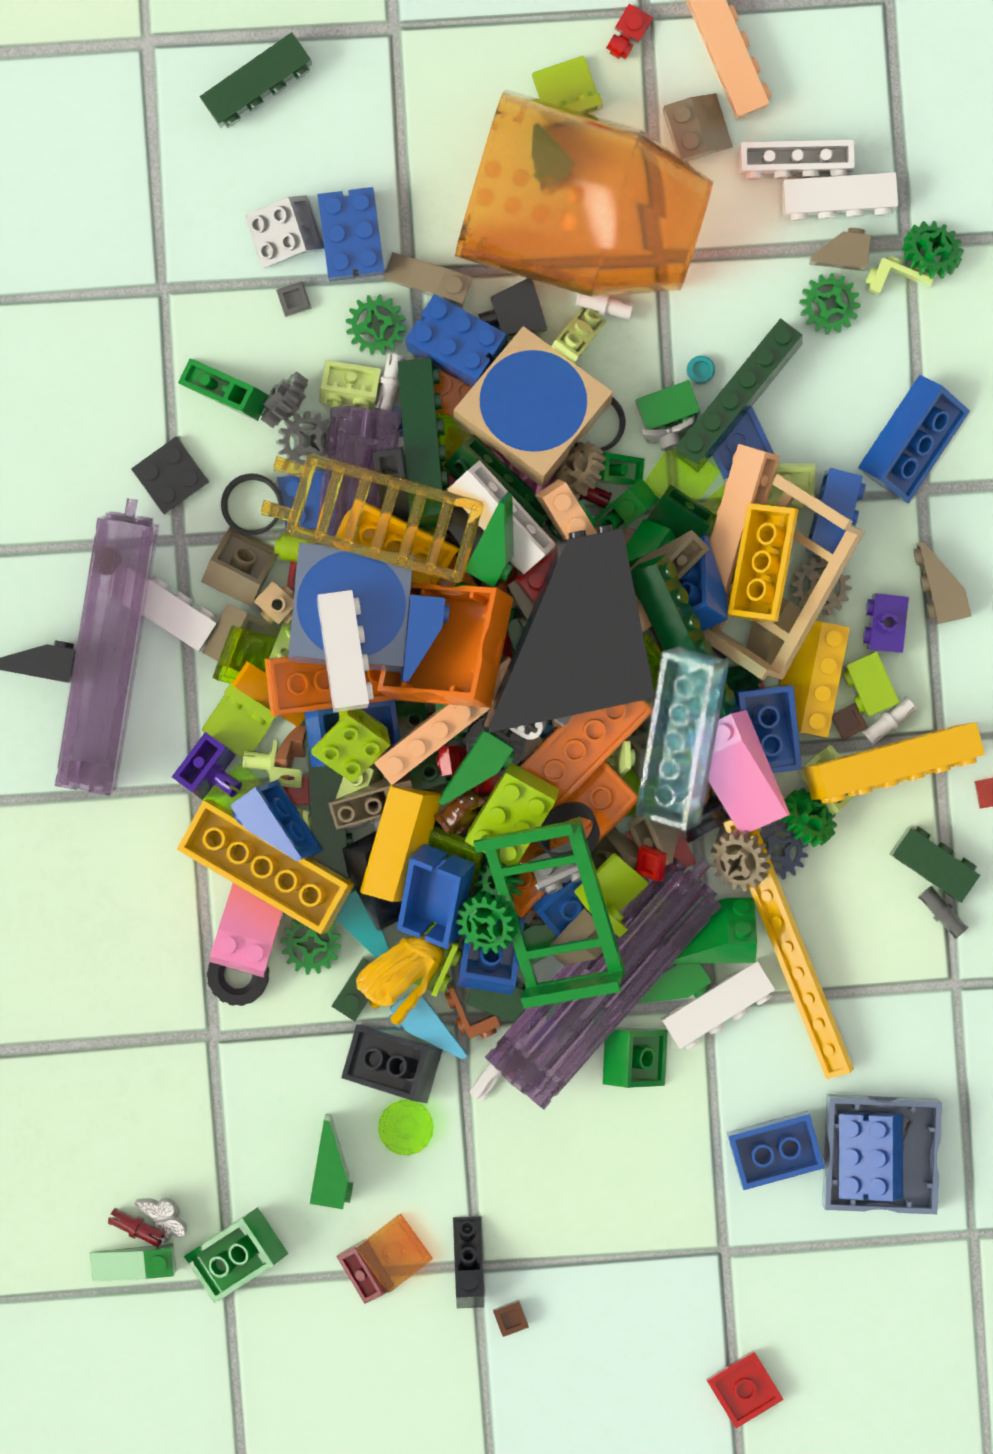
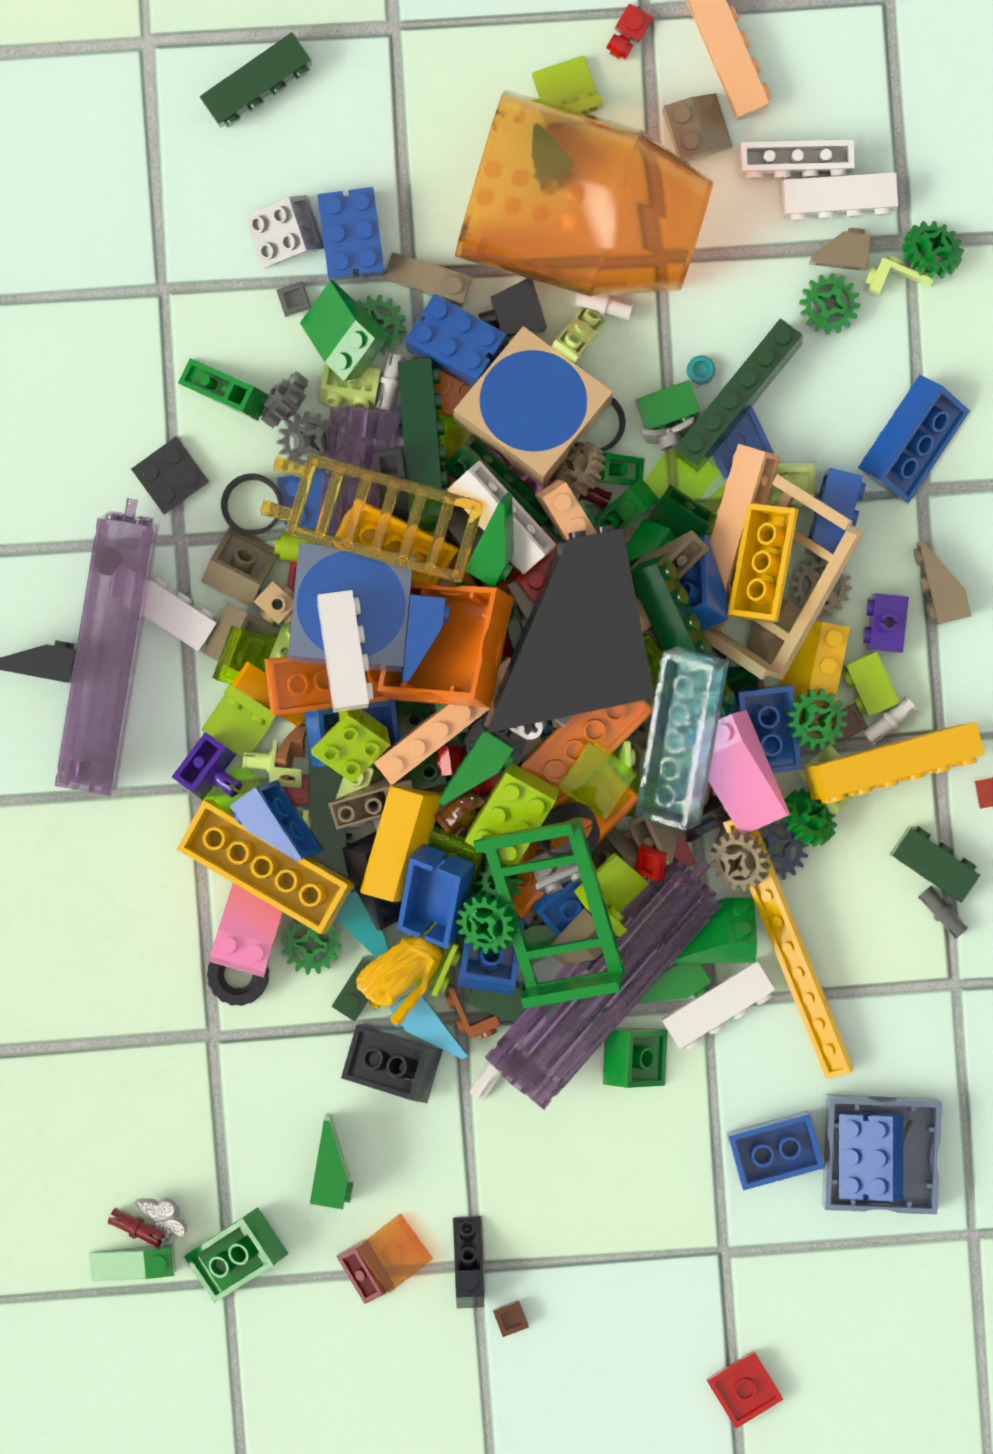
clear neon green tile [378,1099,434,1156] -> none
none -> slope [300,280,391,381]
none -> clear neon green tile [558,741,638,820]
none -> green gear [785,689,847,750]

